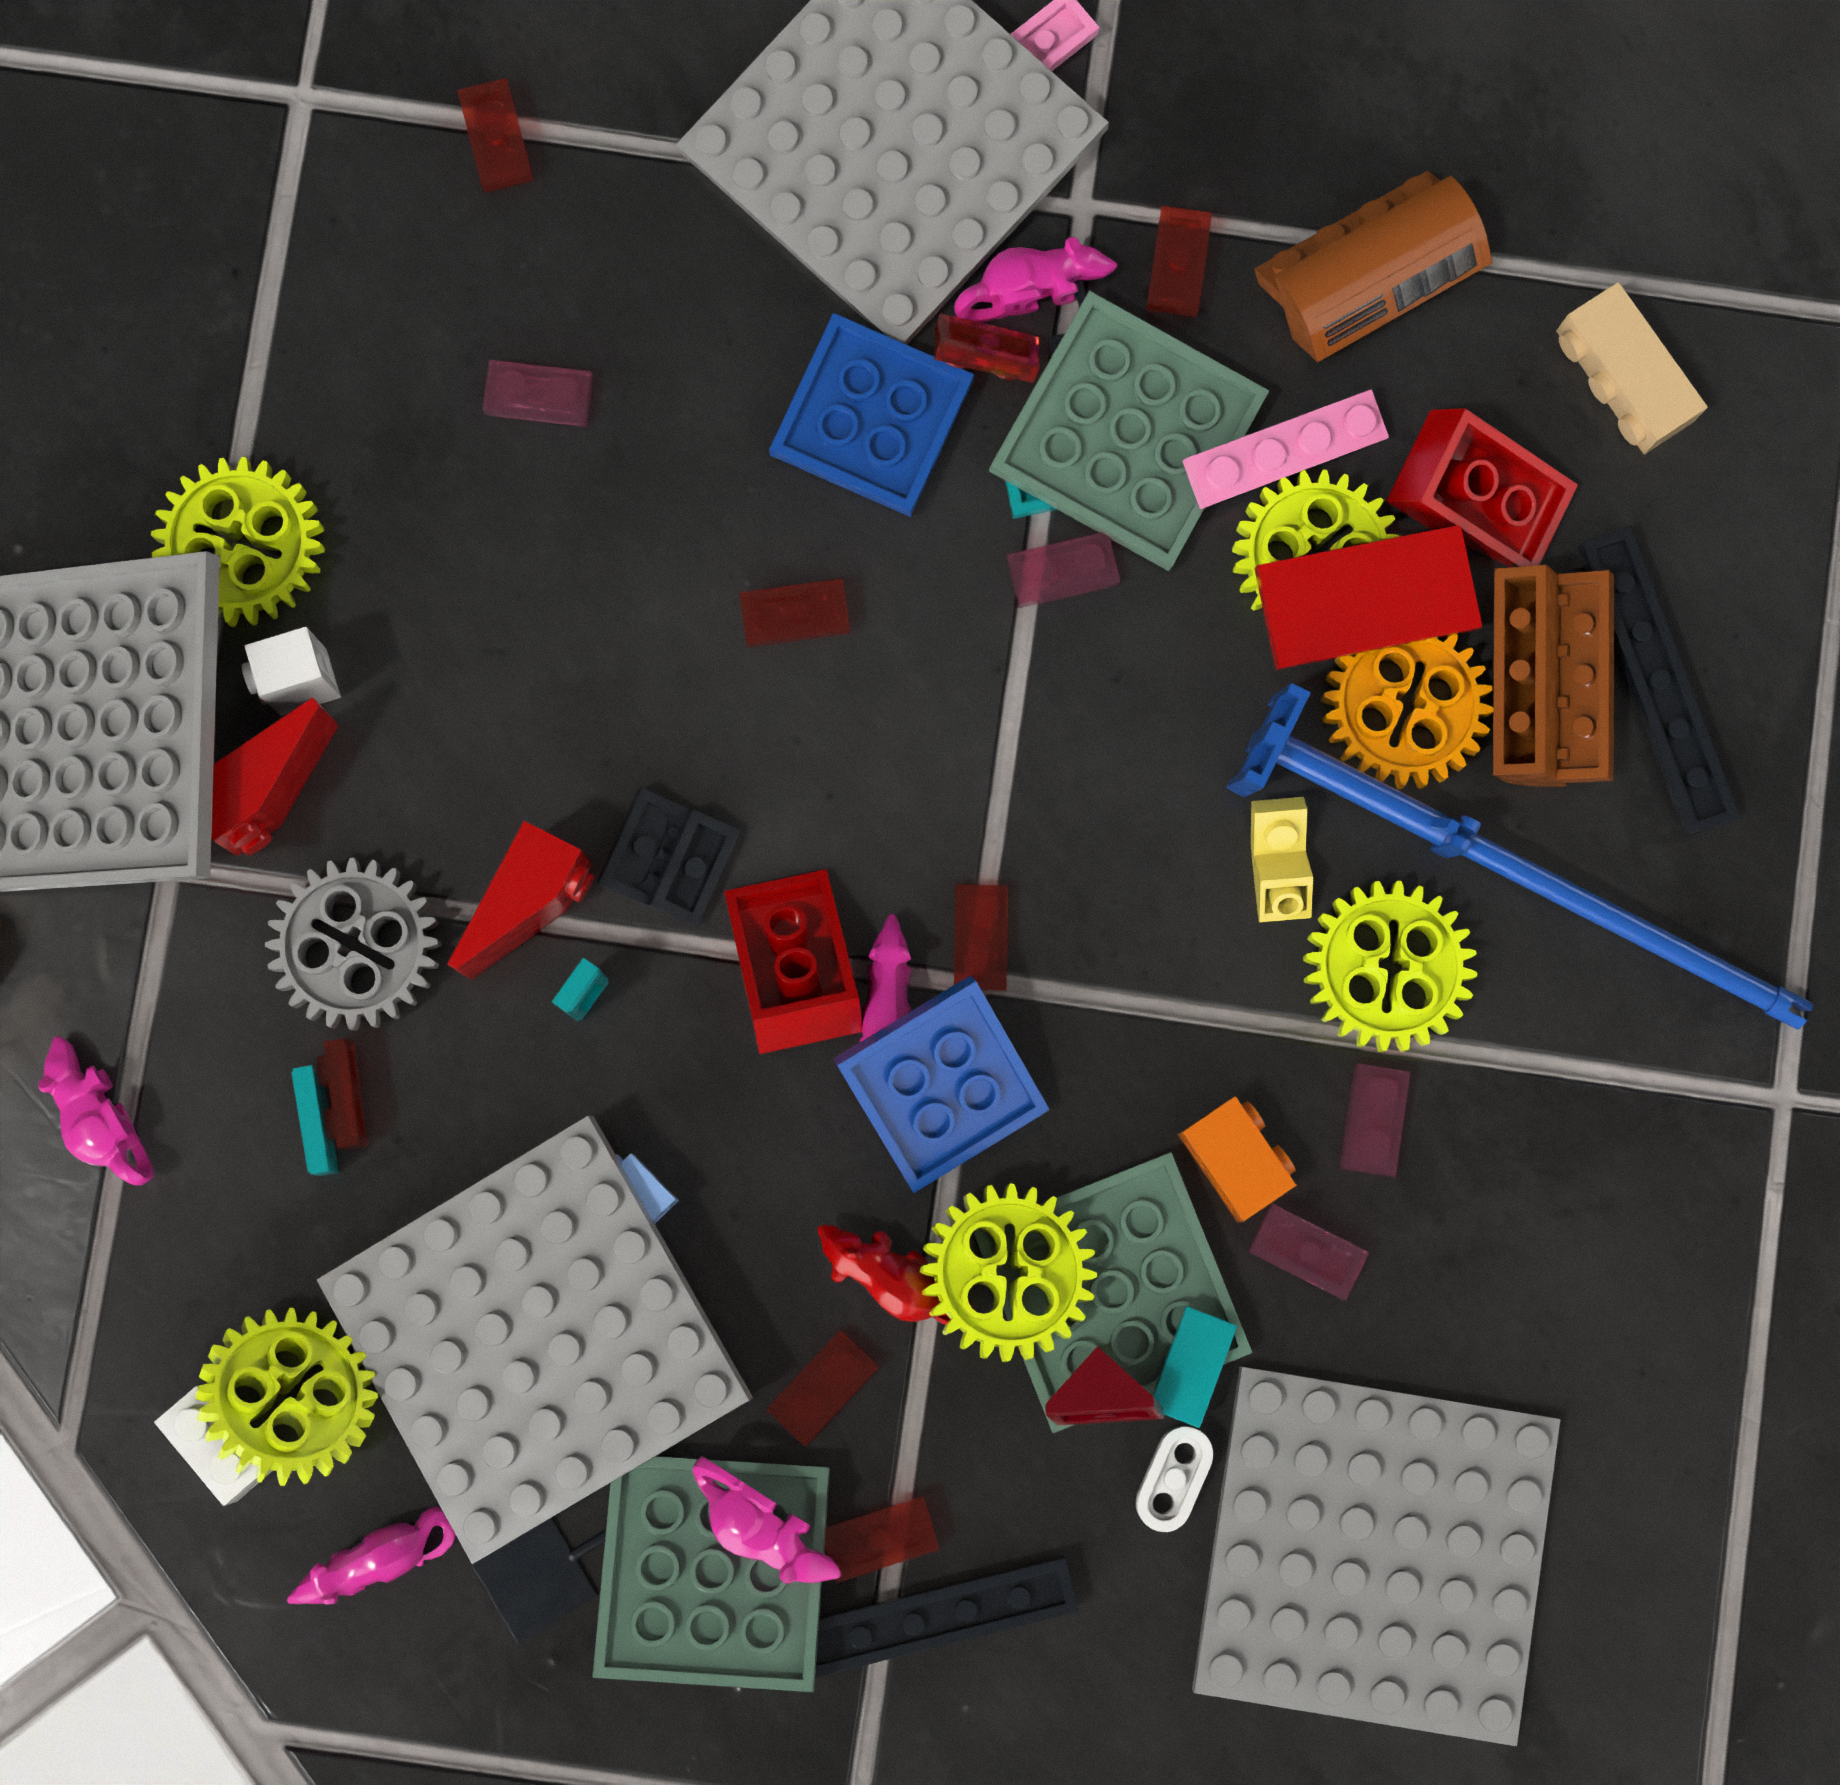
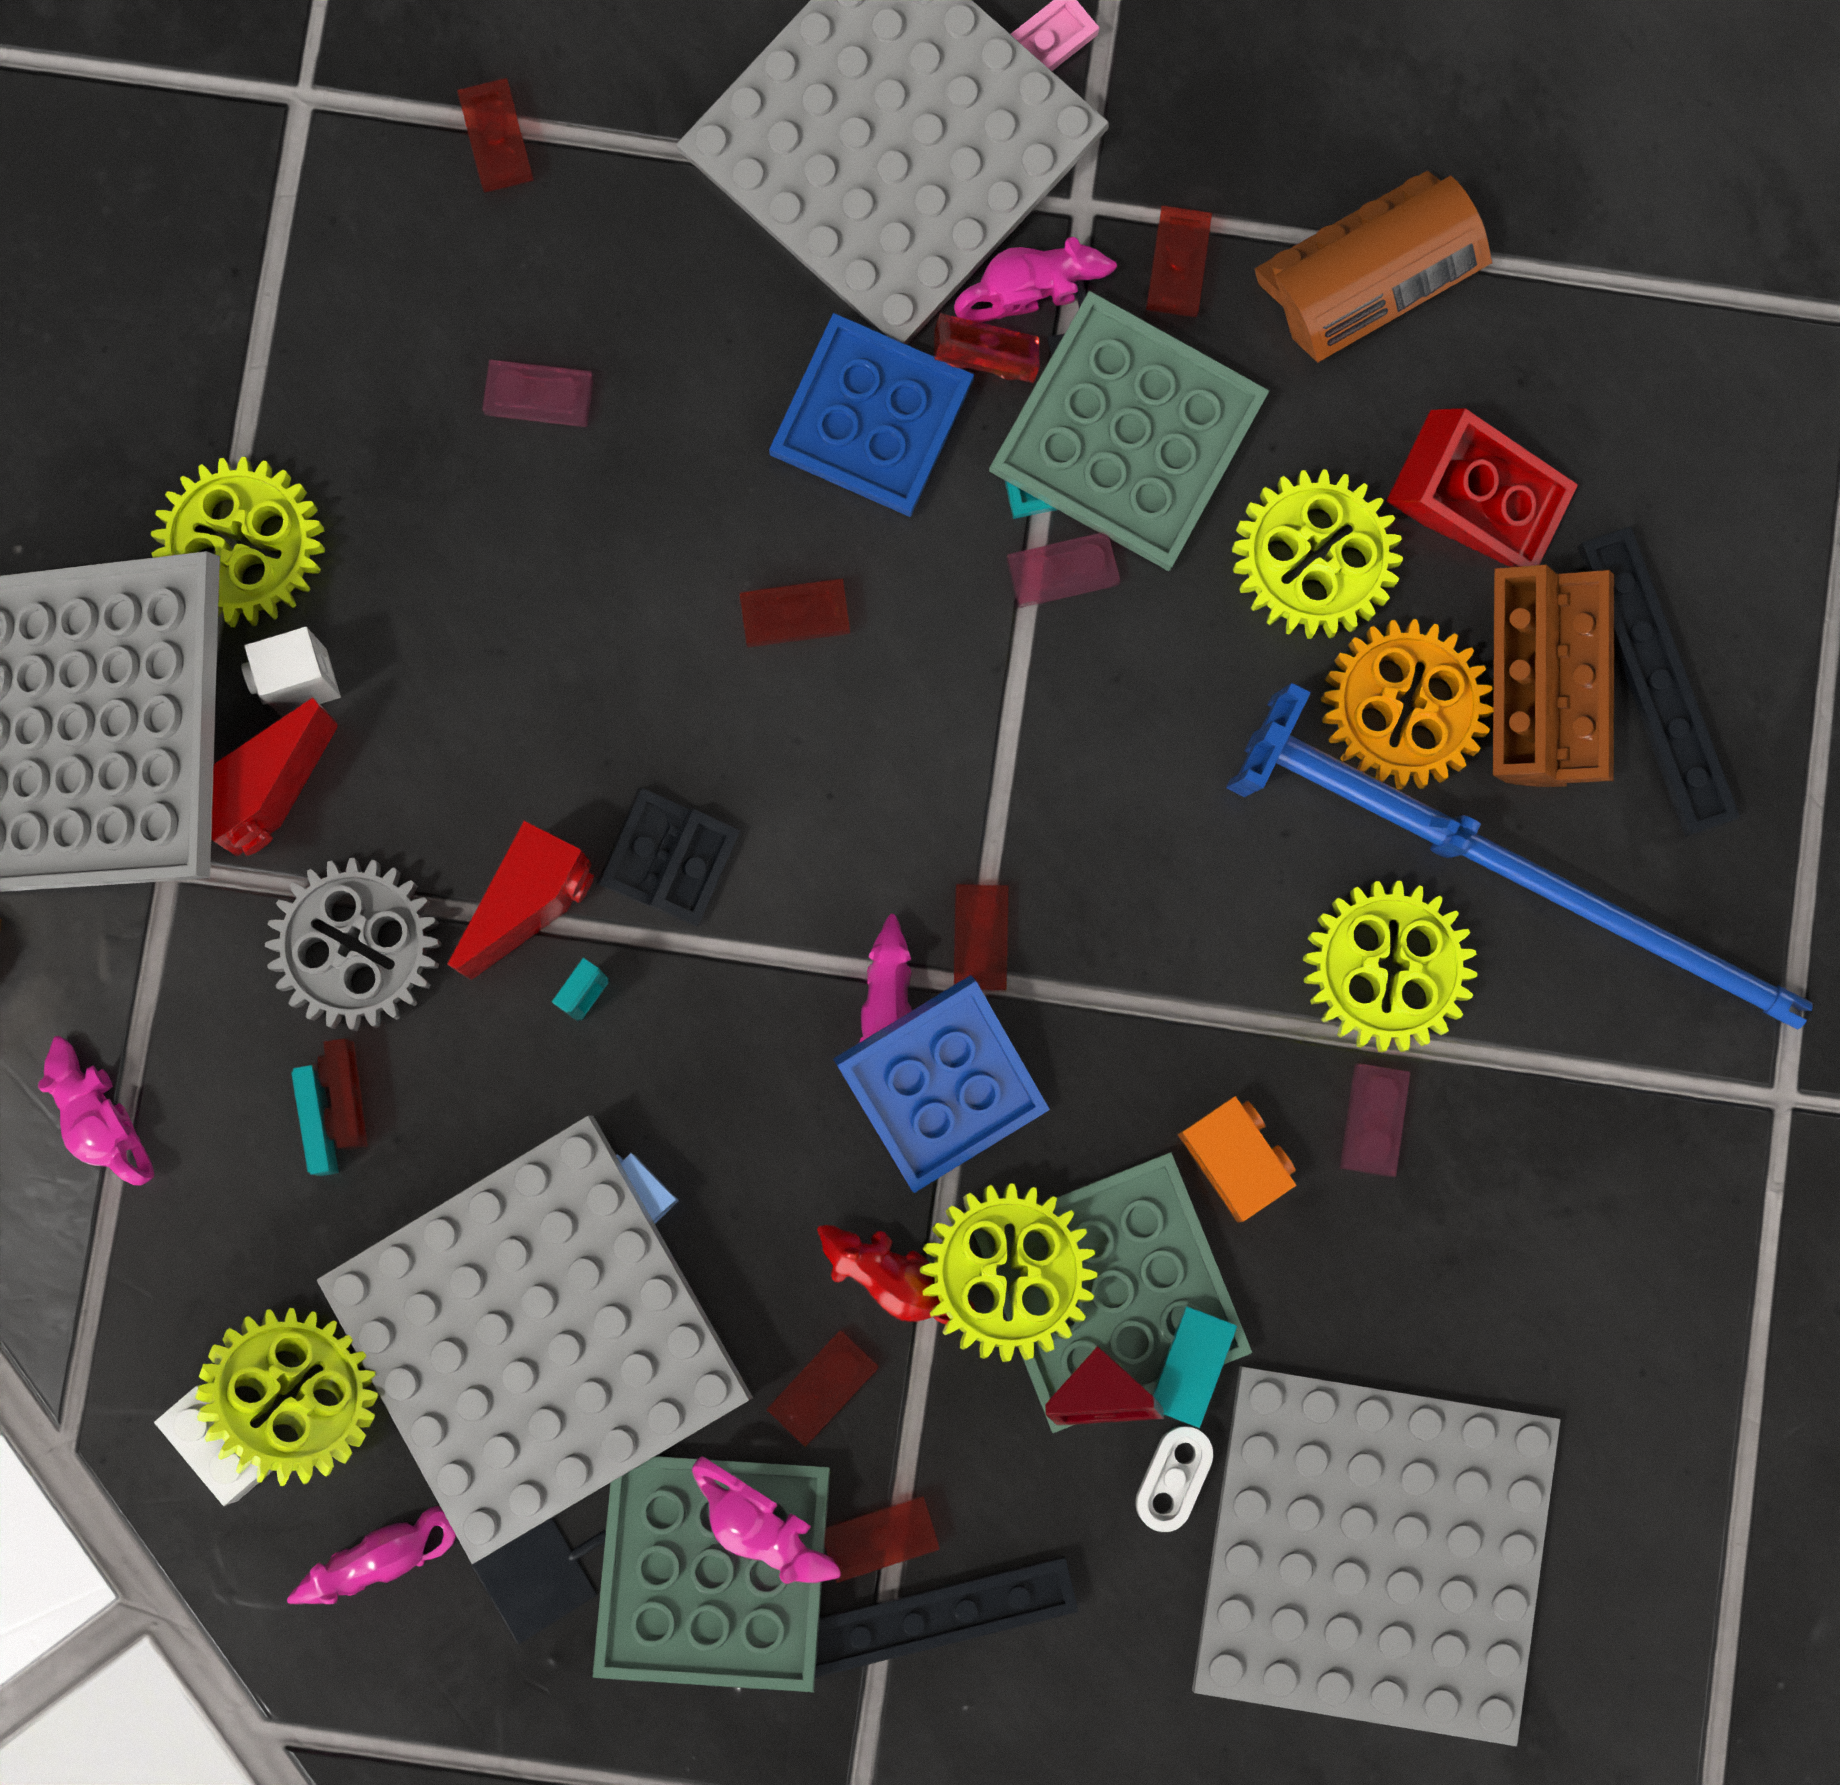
red slope [724,869,863,1054] -> none
bright pink plate [1182,389,1389,509] -> none
clear pink plate [1247,1204,1369,1301] -> none
light yellow slope [1251,797,1313,922] -> none
red tile [1254,525,1482,670] -> none
tan brick [1556,282,1708,455] -> none

